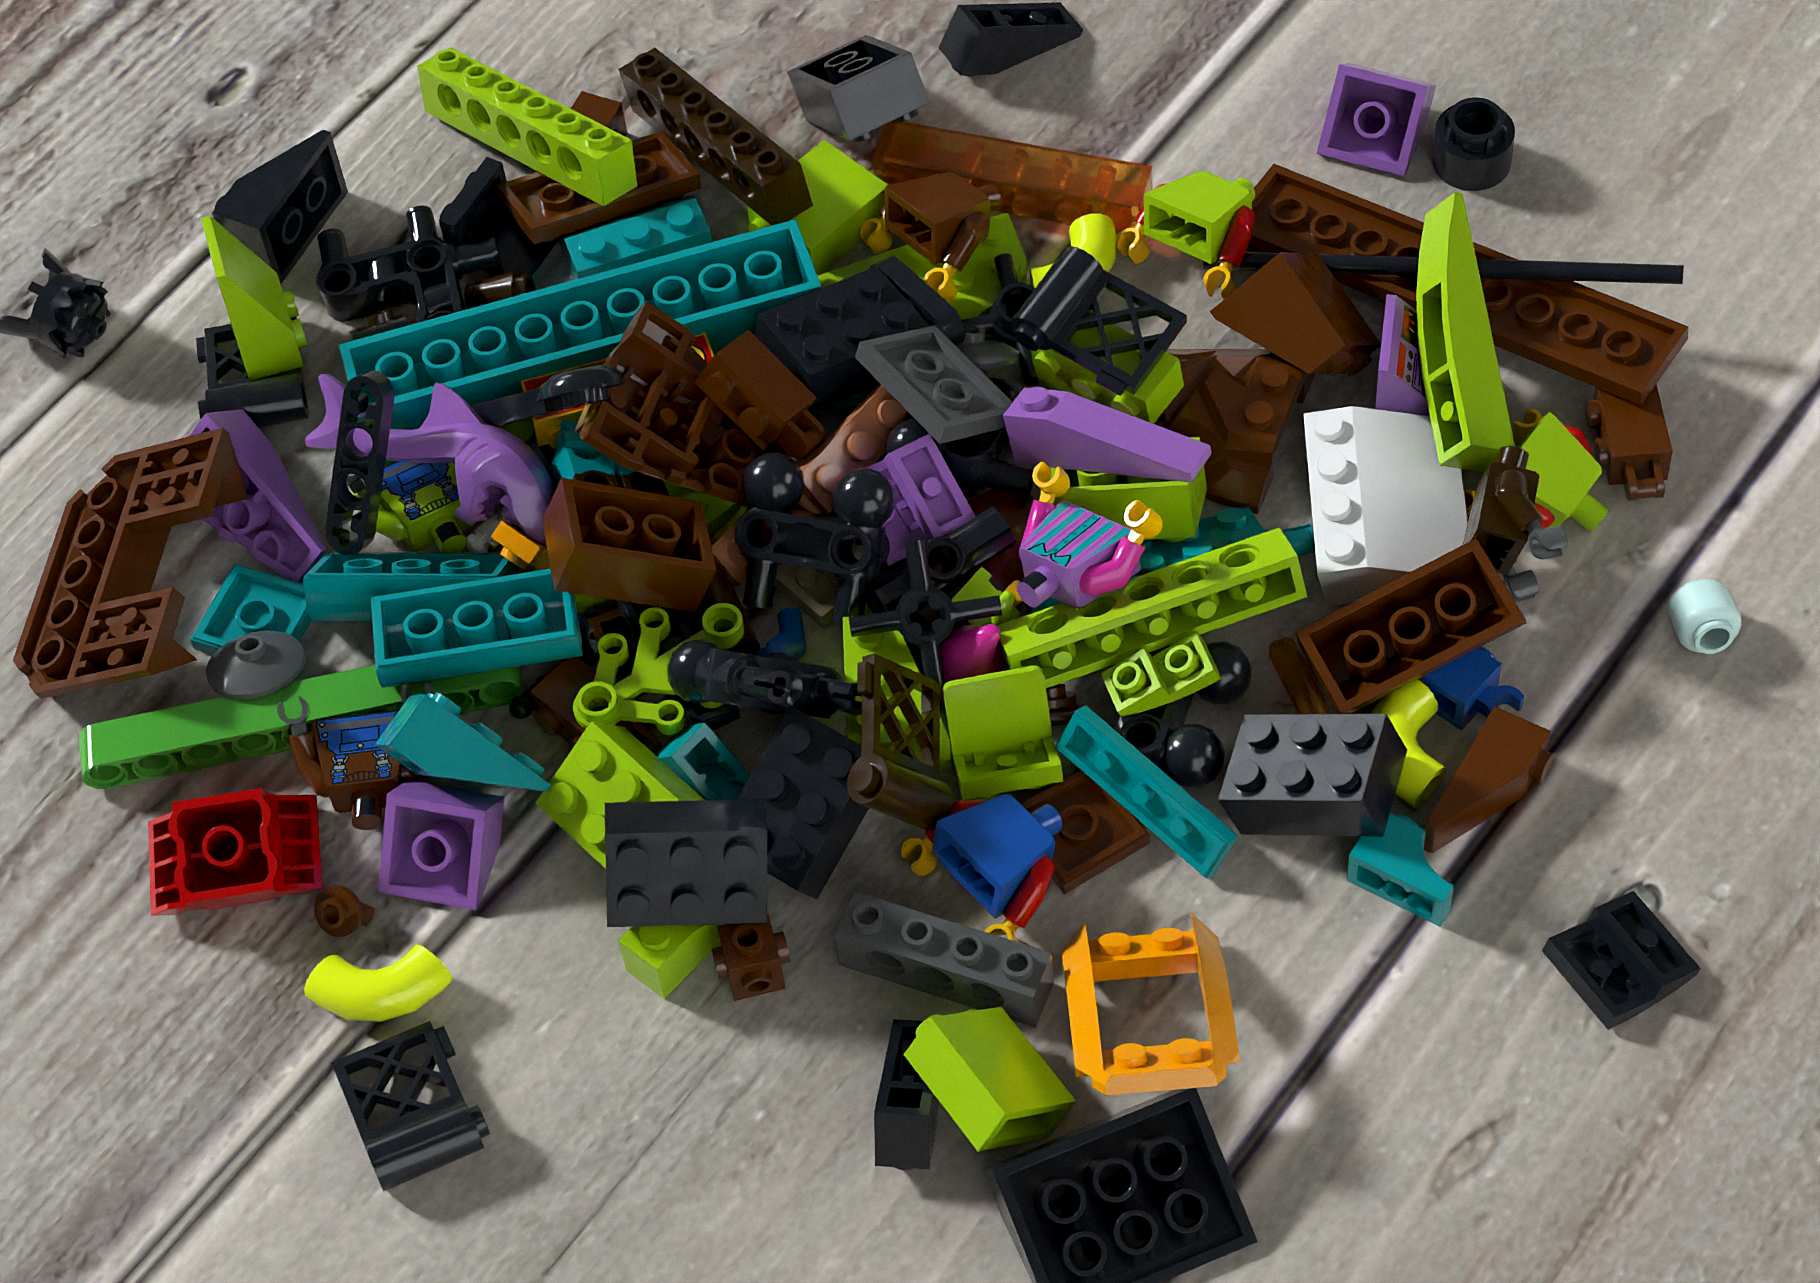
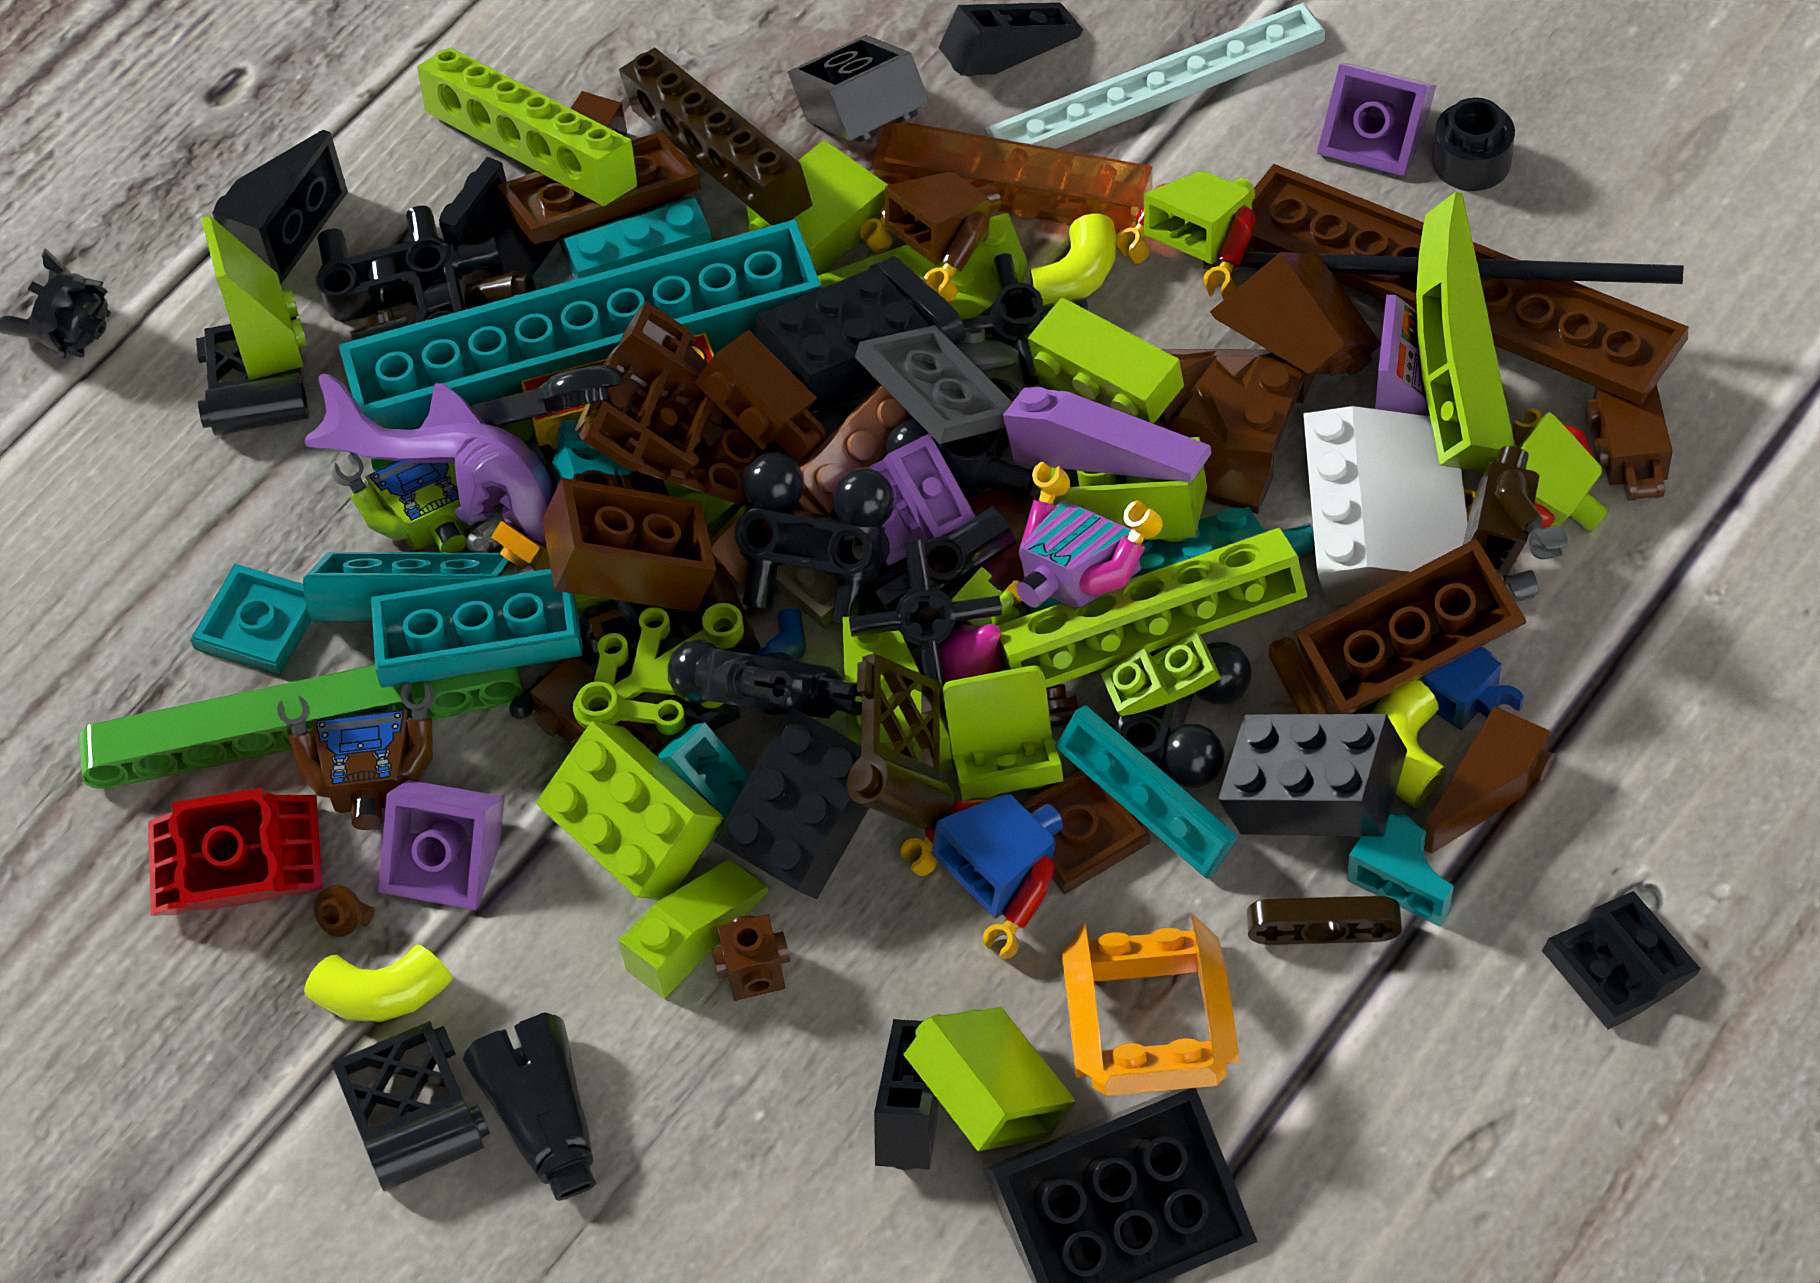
reddish brown slope [13,428,247,699] -> none
medium lavender wedge [189,409,327,583] -> none
dark grey dish [206,631,305,700] -> none
black beam [325,370,395,555] -> none
teal slope [375,692,551,791] -> none
black brick [605,799,767,927] -> none
dark grey brick [834,891,1054,1028] -> none
black piece [1011,246,1187,396] -> none
light aqua head [1667,579,1742,654] -> none
none -> black piece [463,1012,596,1201]
none -> light aqua tile [985,3,1325,169]
none -> dark brown beam [1247,896,1402,945]

